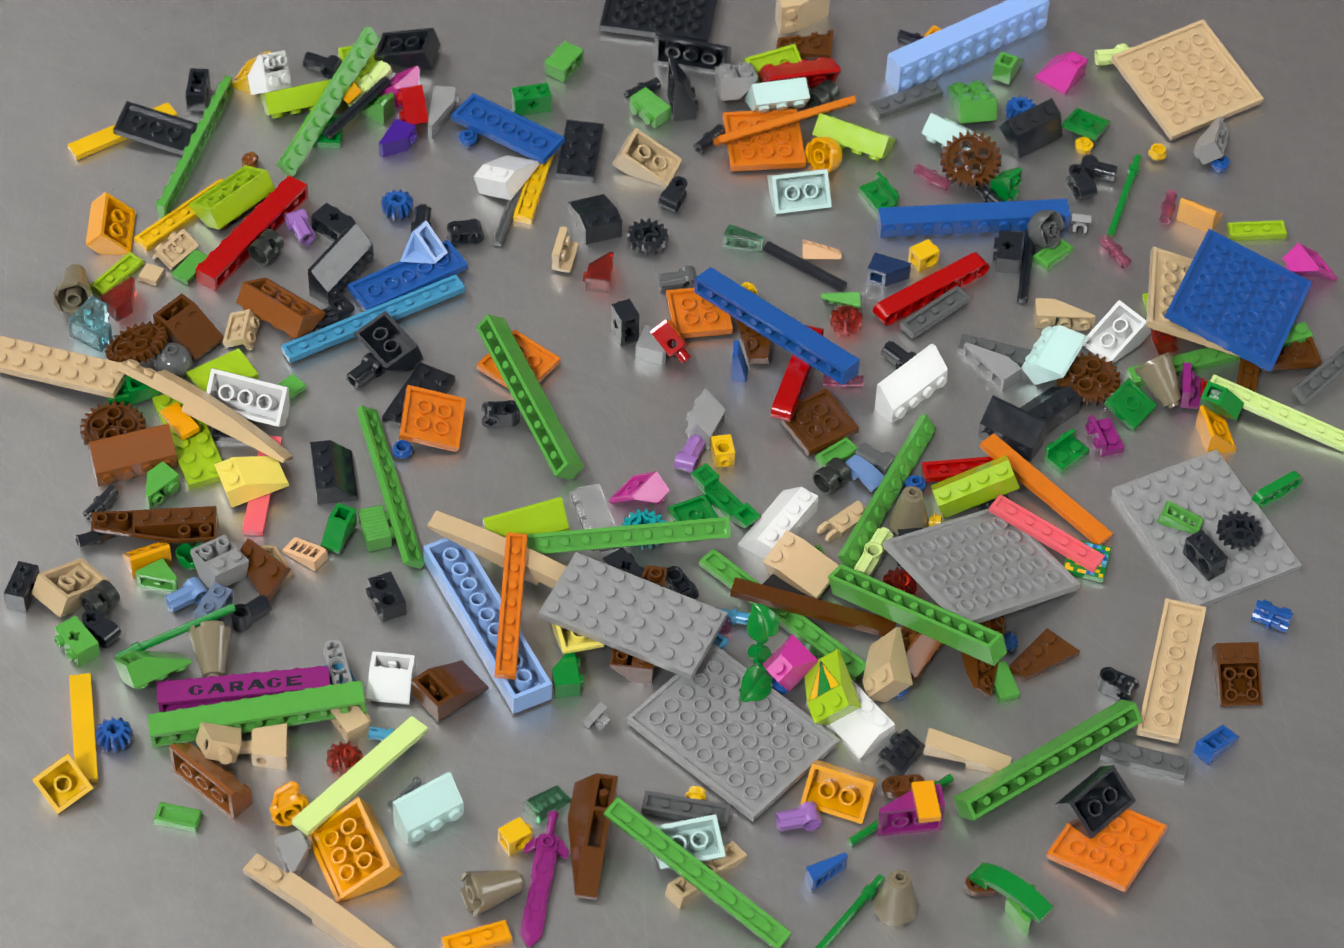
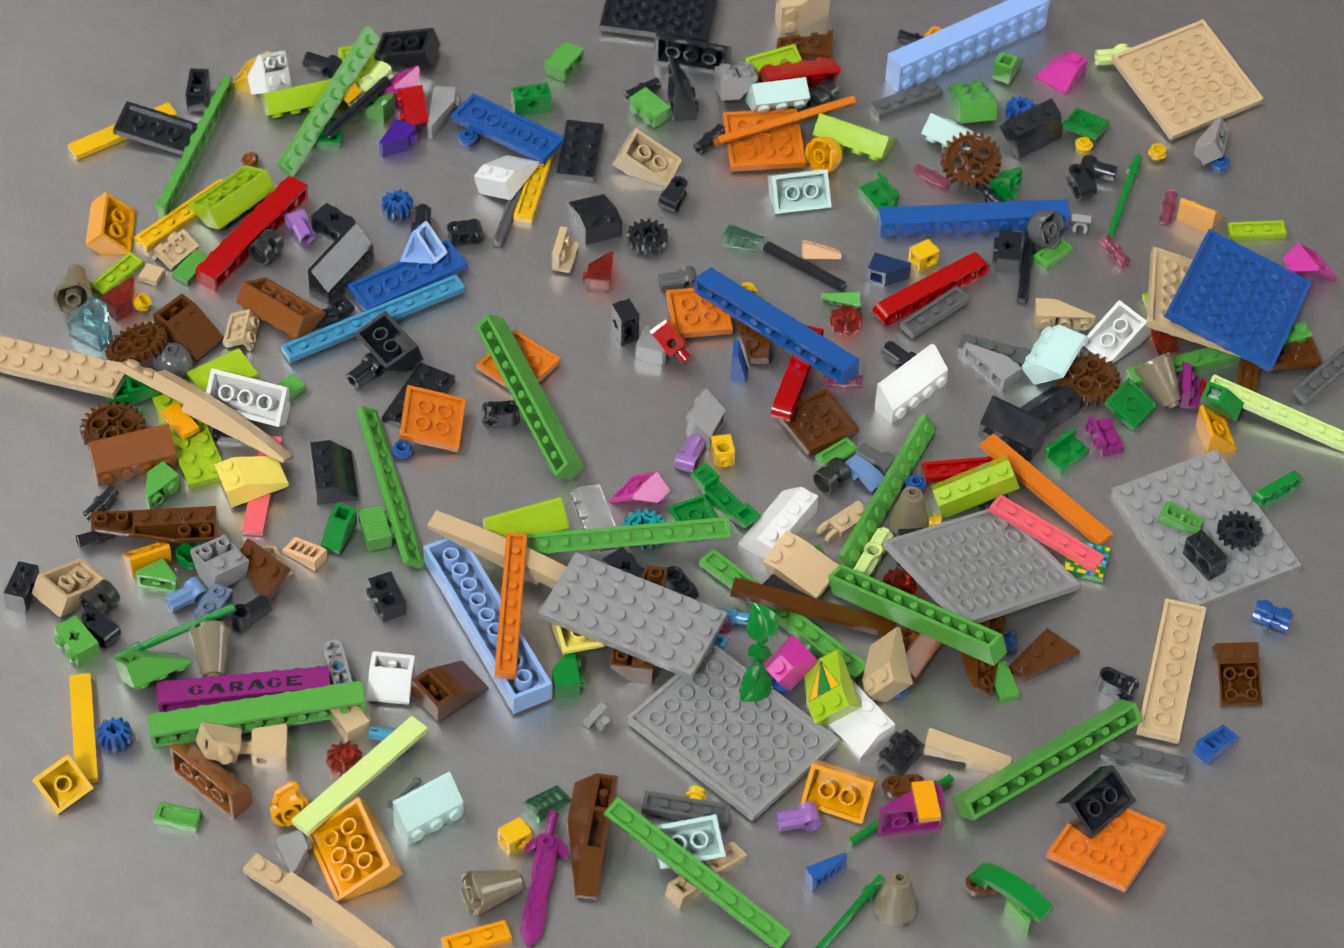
none -> yellow plate [133,293,152,312]

